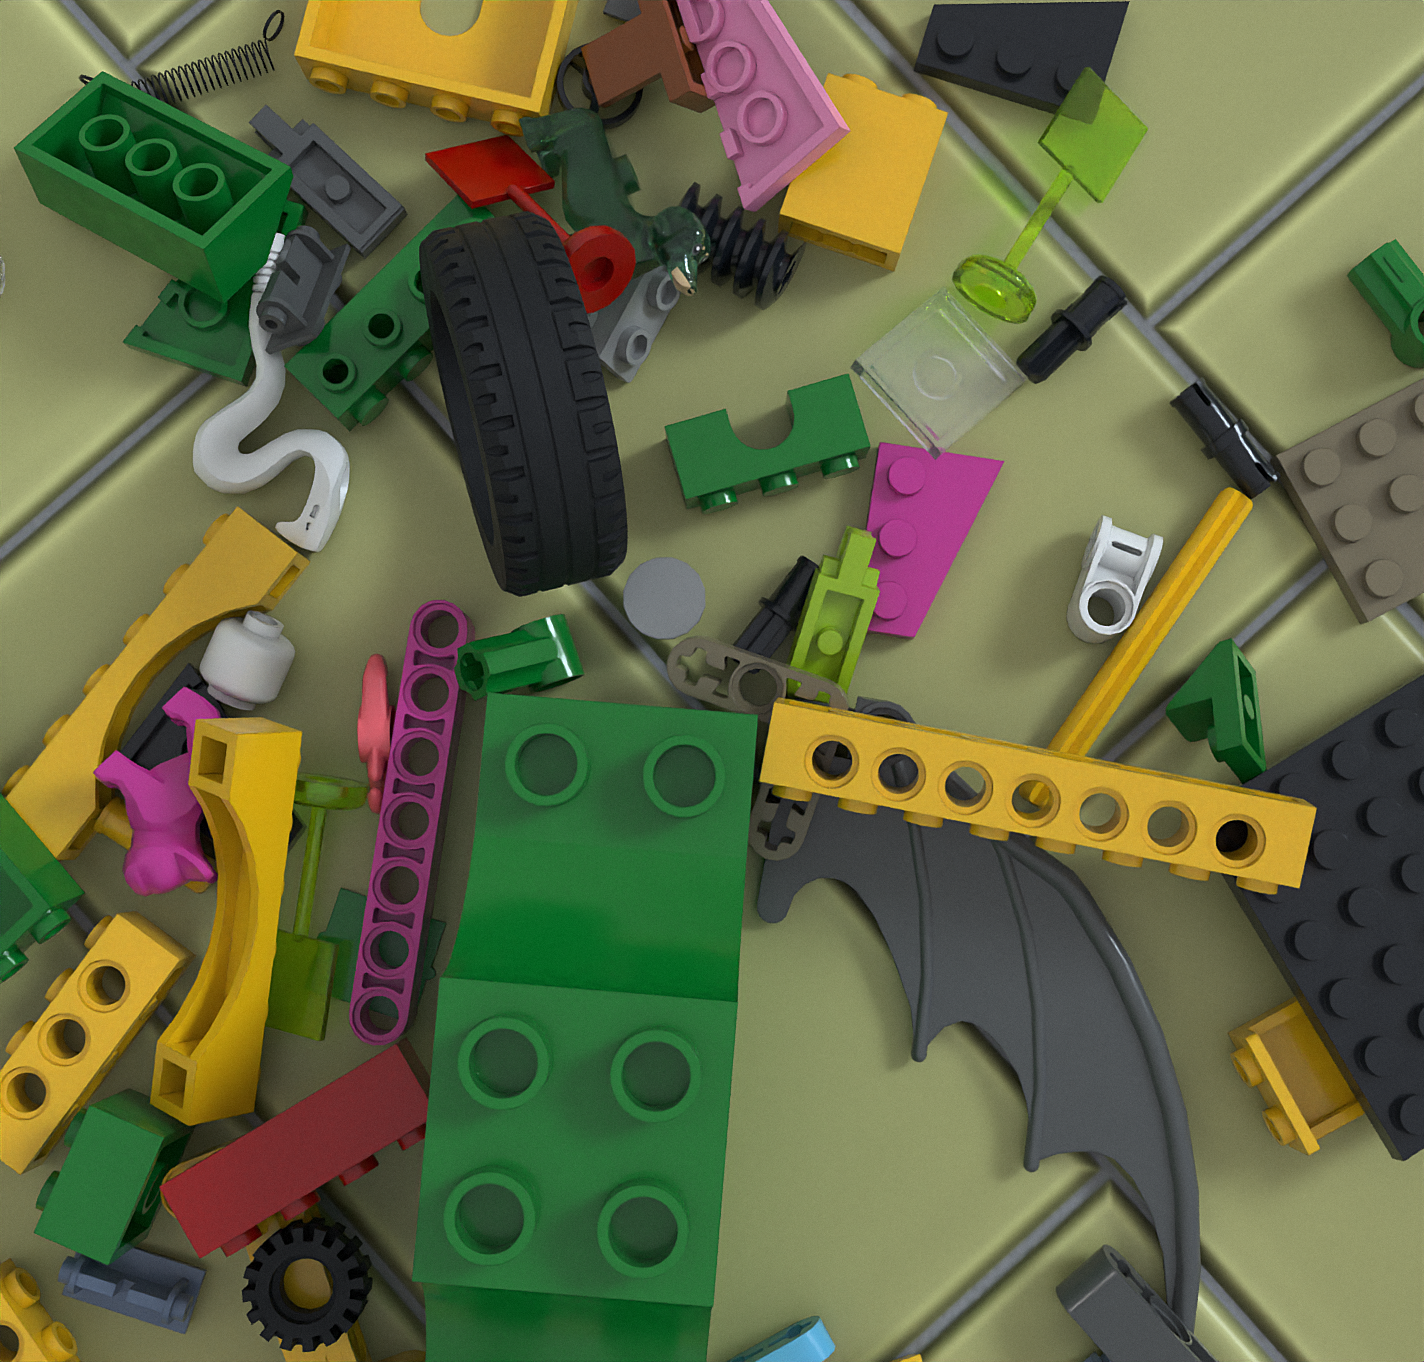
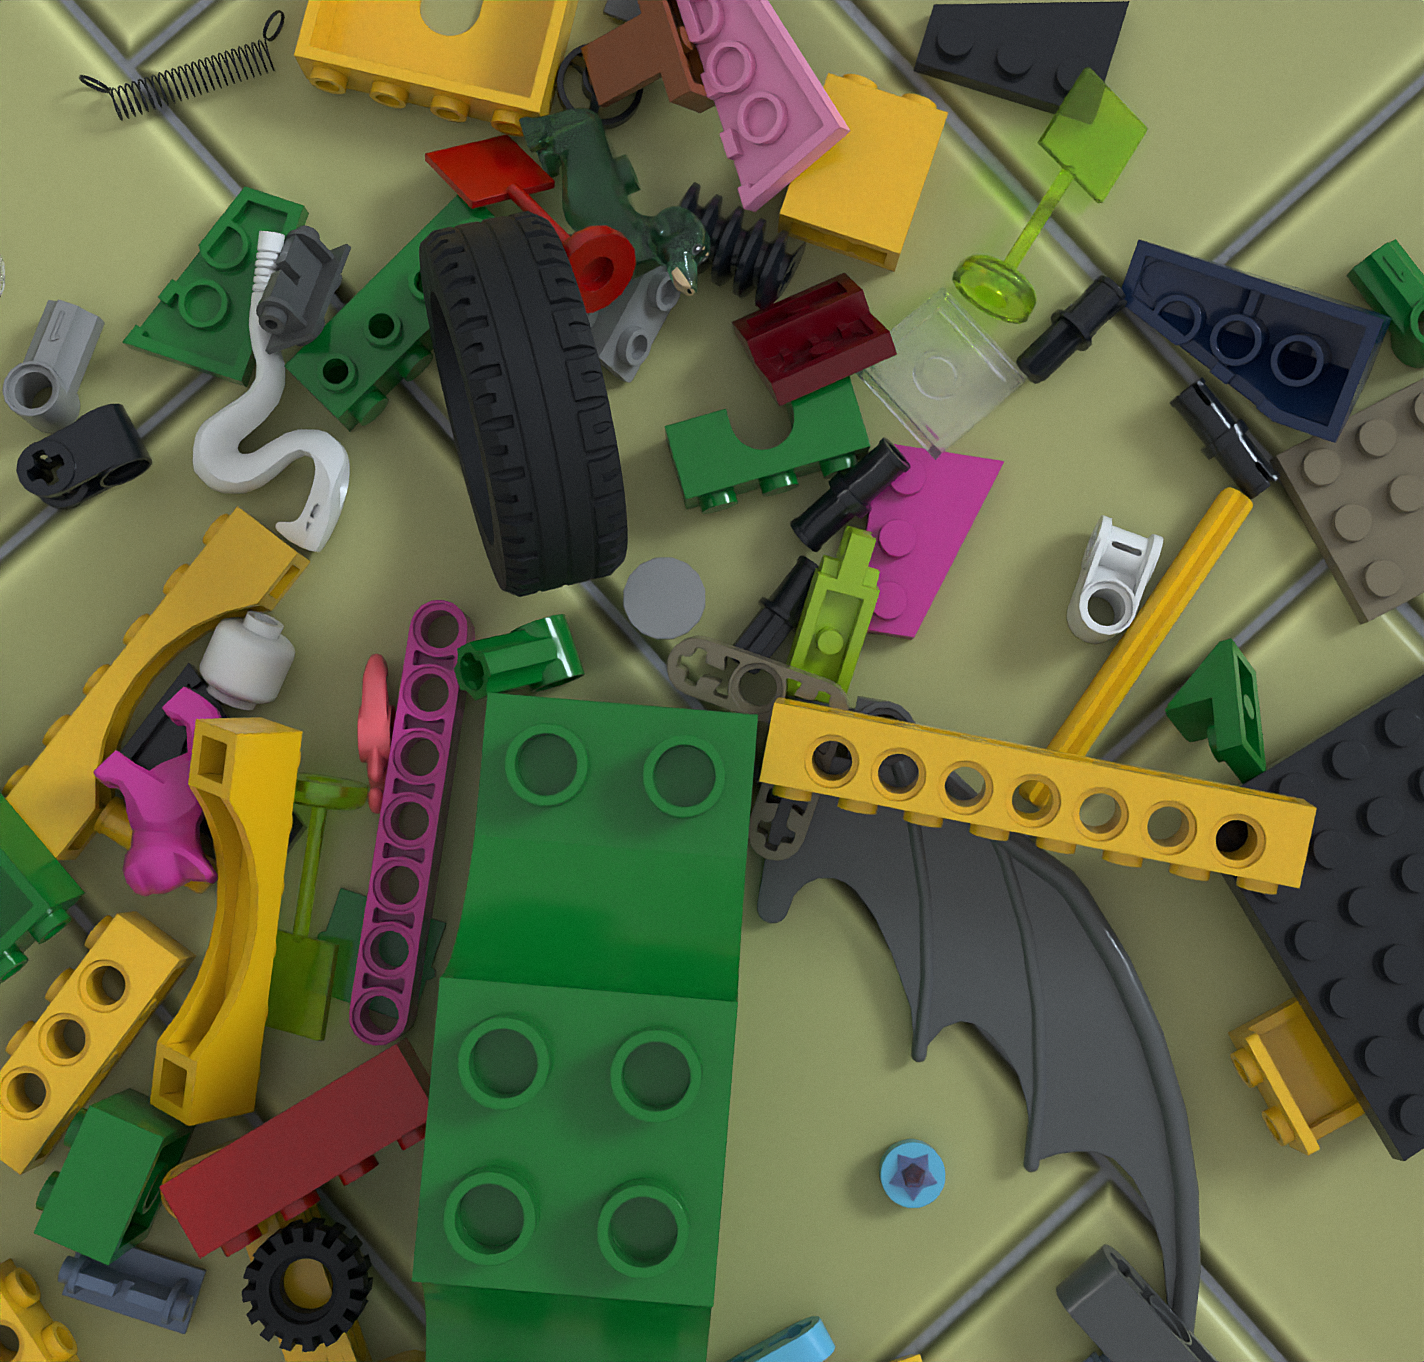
green slope [14,71,294,304] -> none
dark grey hinge [249,105,408,259] -> none
none -> light grey piece [2,299,105,434]
none -> black piece [16,403,153,510]
none -> dark red slope [732,272,897,406]
none -> black pin [790,437,911,553]
none -> medium azure tile [879,1139,945,1208]
none -> dark blue wedge [1121,239,1392,443]

